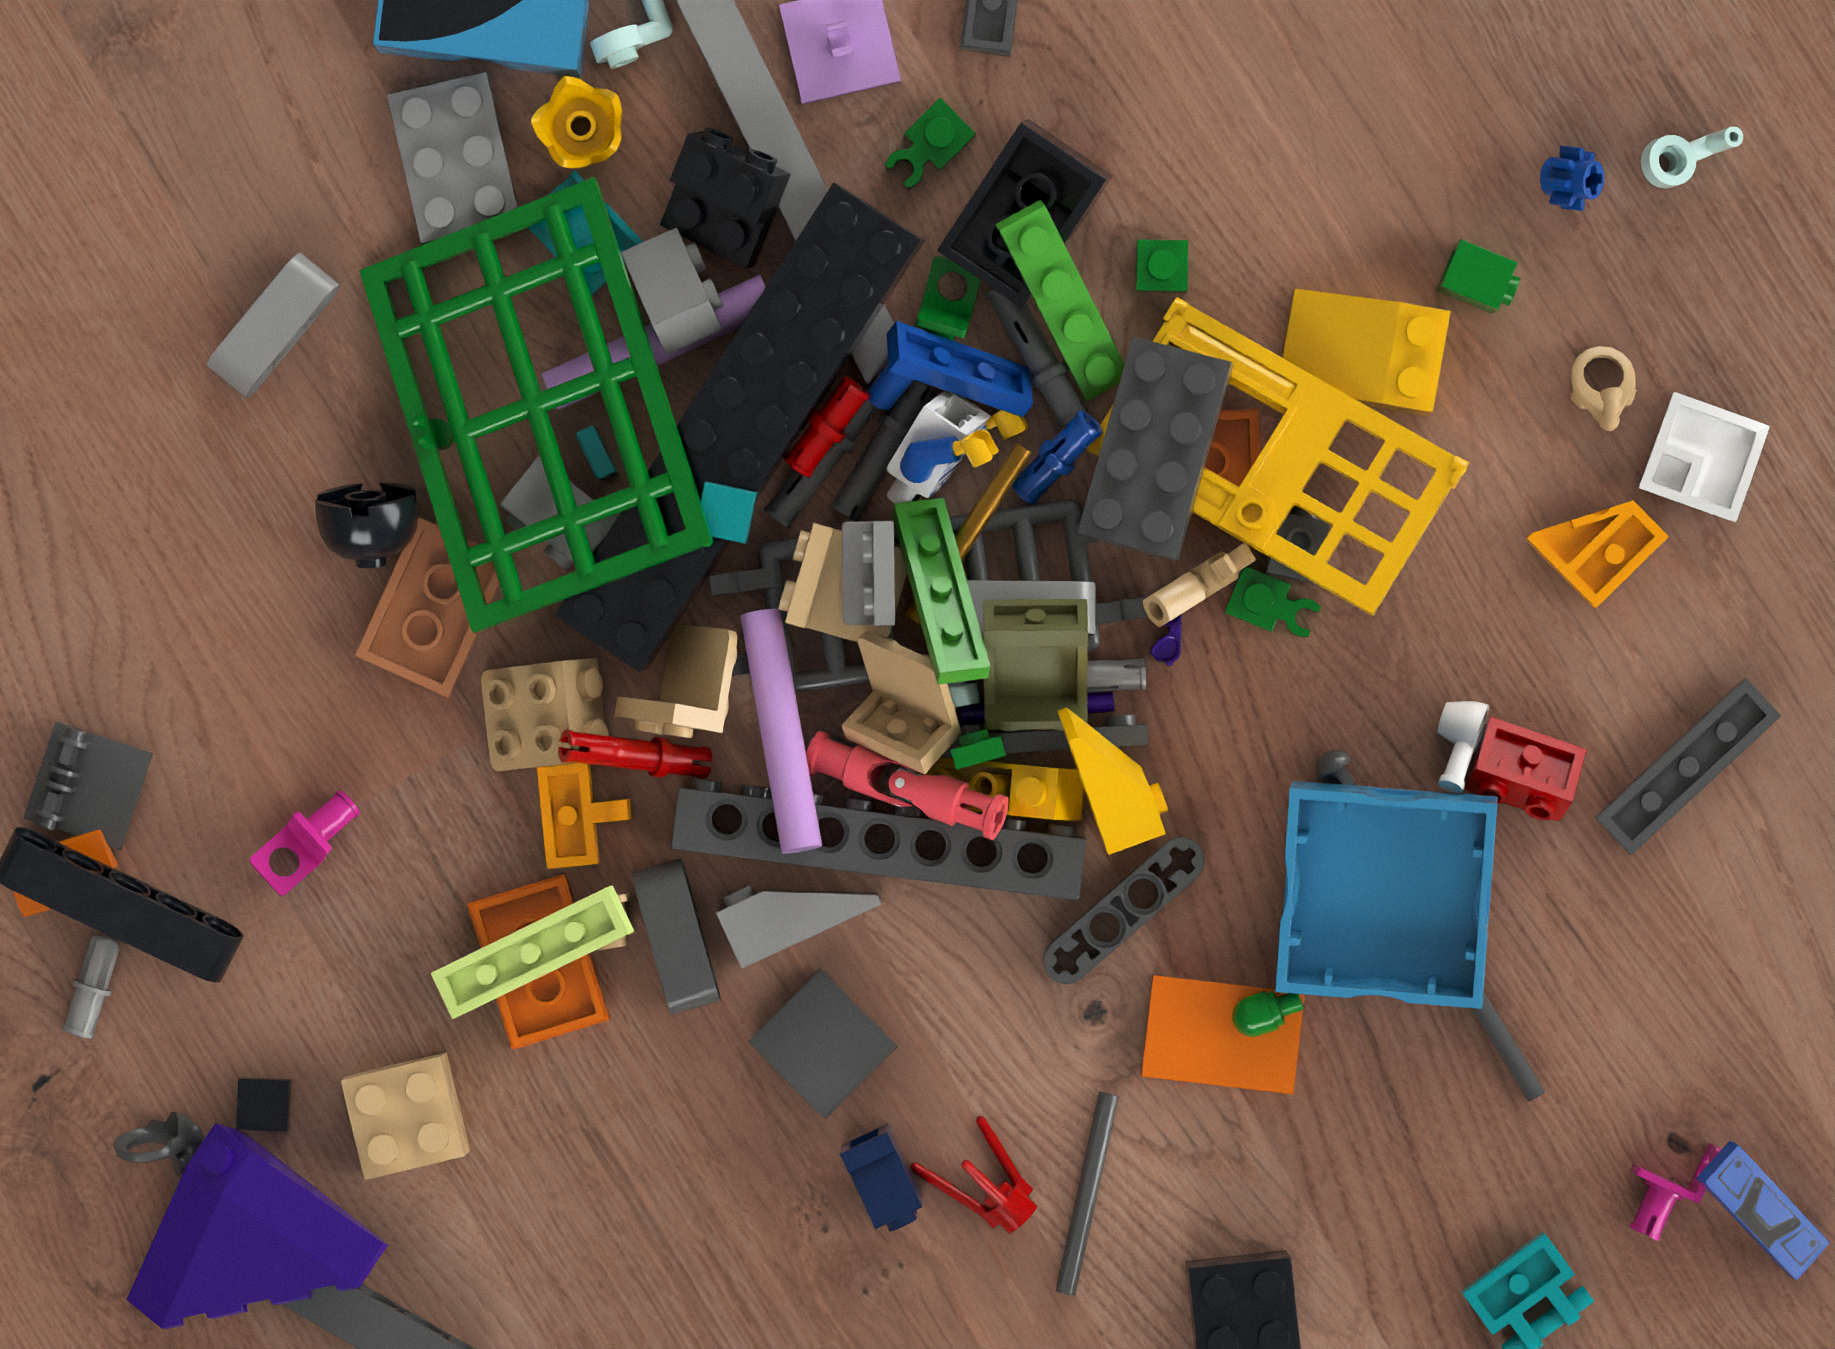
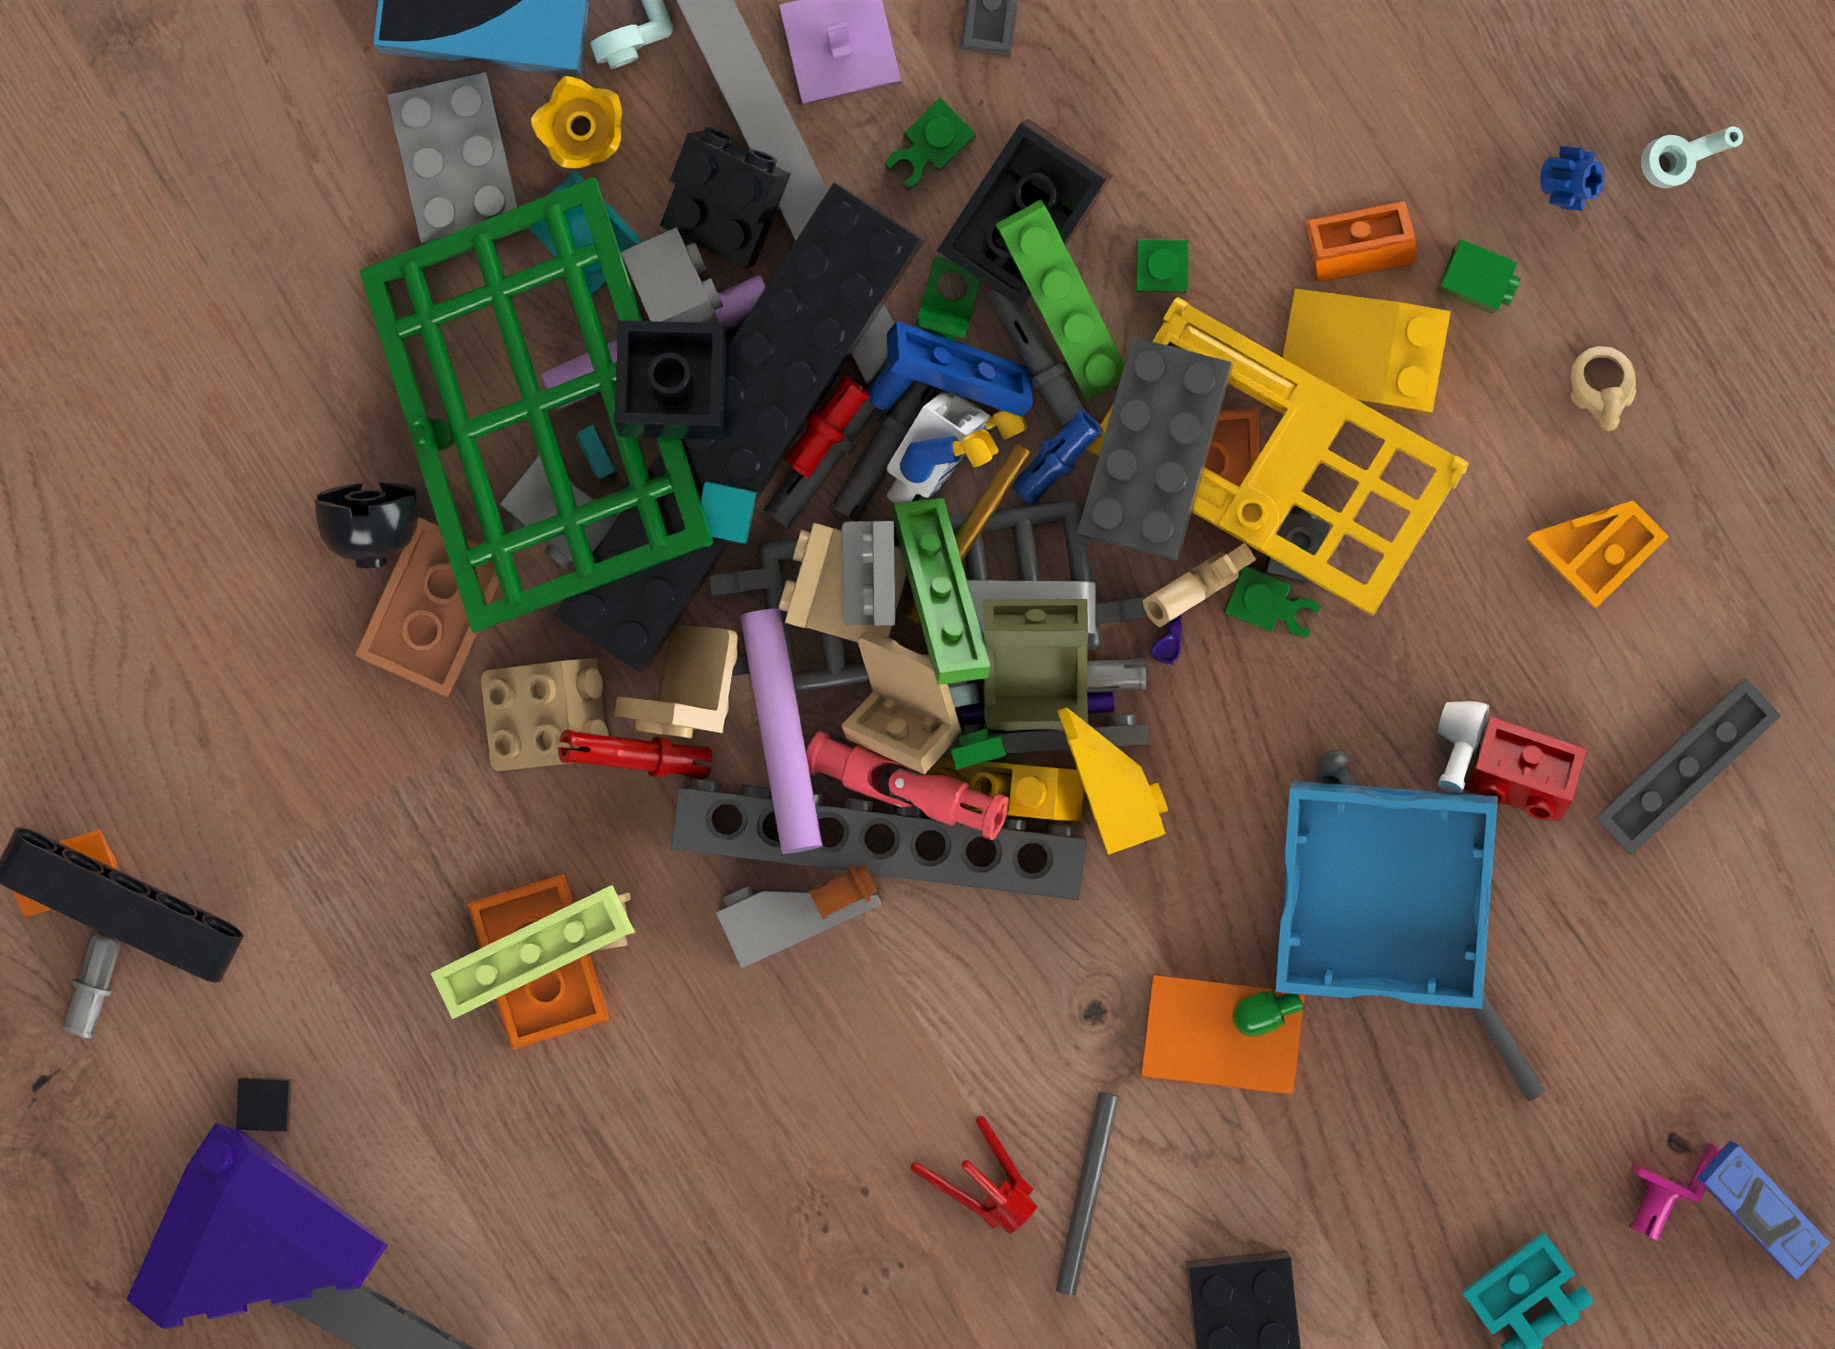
dark grey hinge [24,721,153,850] -> none
dark grey piece [114,1112,204,1175] -> none
light grey beam [206,252,340,399] -> none
dark pink bracket [249,790,360,896] -> none
tan brick [340,1052,470,1180] -> none
light orange plate [537,763,633,869] -> none
dark grey beam [632,859,721,1015] -> none
dark grey slope [749,969,898,1119] -> none
dark blue hips [840,1123,922,1232] -> none
dark grey beam [1043,837,1205,984] -> none
white plate [1638,392,1770,522] -> none
none -> black brick [614,320,727,440]
none -> dark orange pin [808,863,878,919]
none -> orange slope [1305,201,1417,282]

